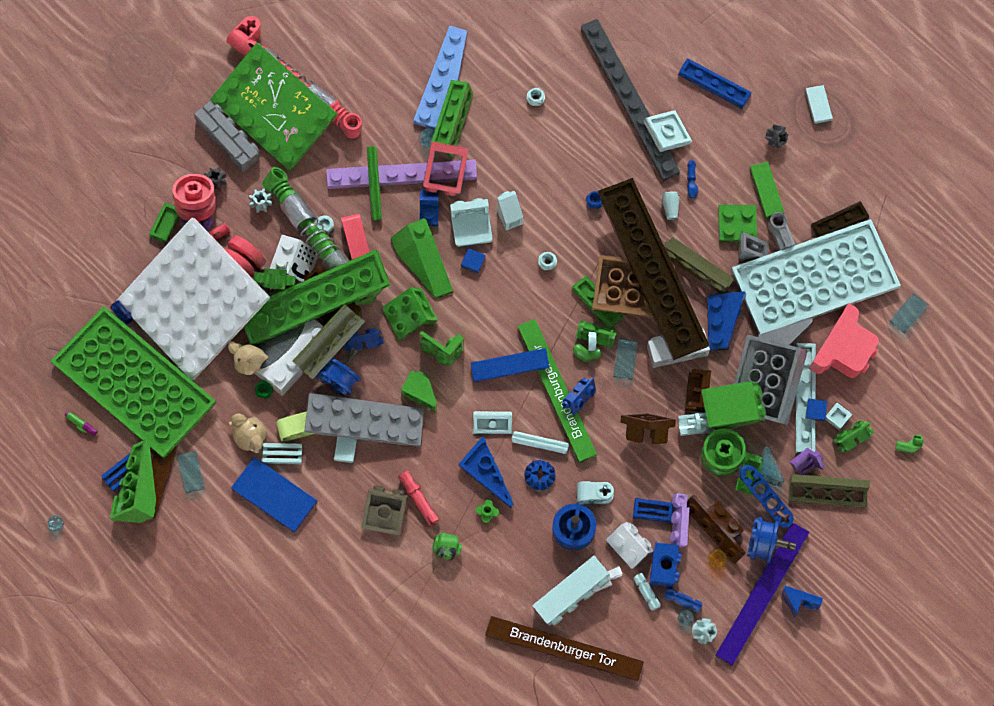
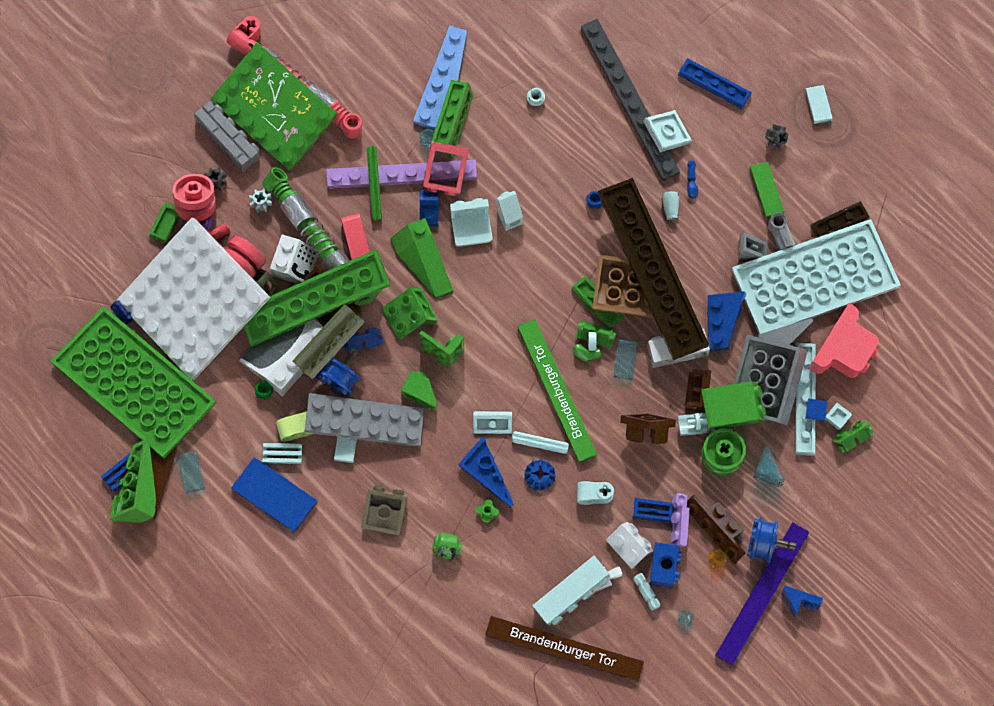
clear light blue hinge [47,515,64,532] -> none
piece [65,412,98,436] -> none
tan hair [228,341,269,375] -> none
tan hair [228,414,267,453] -> none
bright green gear [254,268,296,290] -> none
light aqua tile [315,215,334,235] -> none
coral pin [398,471,440,526] -> none
blue tile [461,248,486,273] -> none
blue tile [471,348,550,382] -> none
light aqua plate [538,252,557,270] -> none
blue wheel [552,504,596,551] -> none
blue hinge [562,377,596,416] -> none
olive fence [664,237,735,294] -> none
blue axle [664,588,703,612] -> none
light aqua gear [692,618,717,644] -> none
bright green plate [718,205,757,243] -> none
bright green hinge [735,453,764,495] -> none
blue beam [739,465,794,528] -> none
olive fence [788,474,870,508] -> none
medium lavender bracket [790,448,825,475] -> none
clear light blue tile [890,293,929,334] -> none
bright green arm [895,435,924,453] -> none

